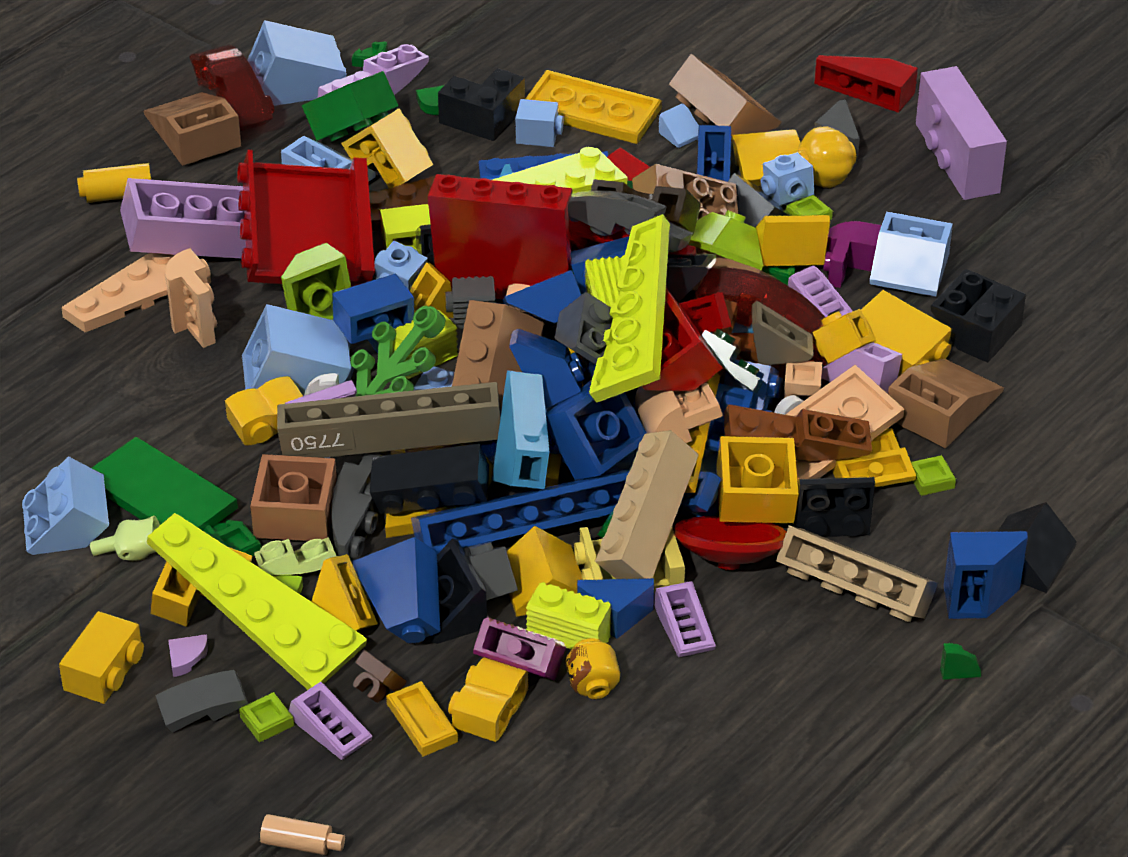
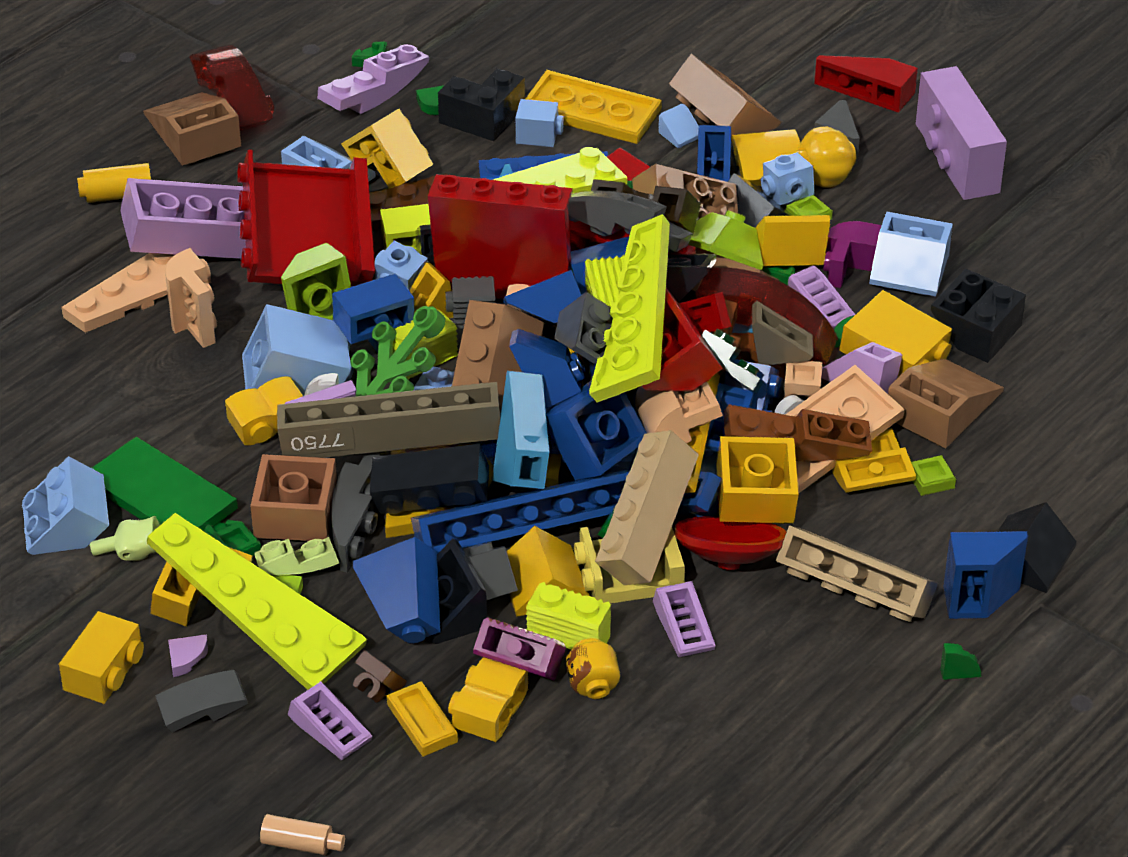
lime tile [239,692,294,743] -> none
light blue slope [243,20,346,108] -> none
green brick [301,71,399,142] -> none
yellow slope [311,554,378,631] -> none
blue slope [577,578,654,639] -> none
black slope [794,477,875,537] -> none
yellow brick [812,309,876,364] -> none

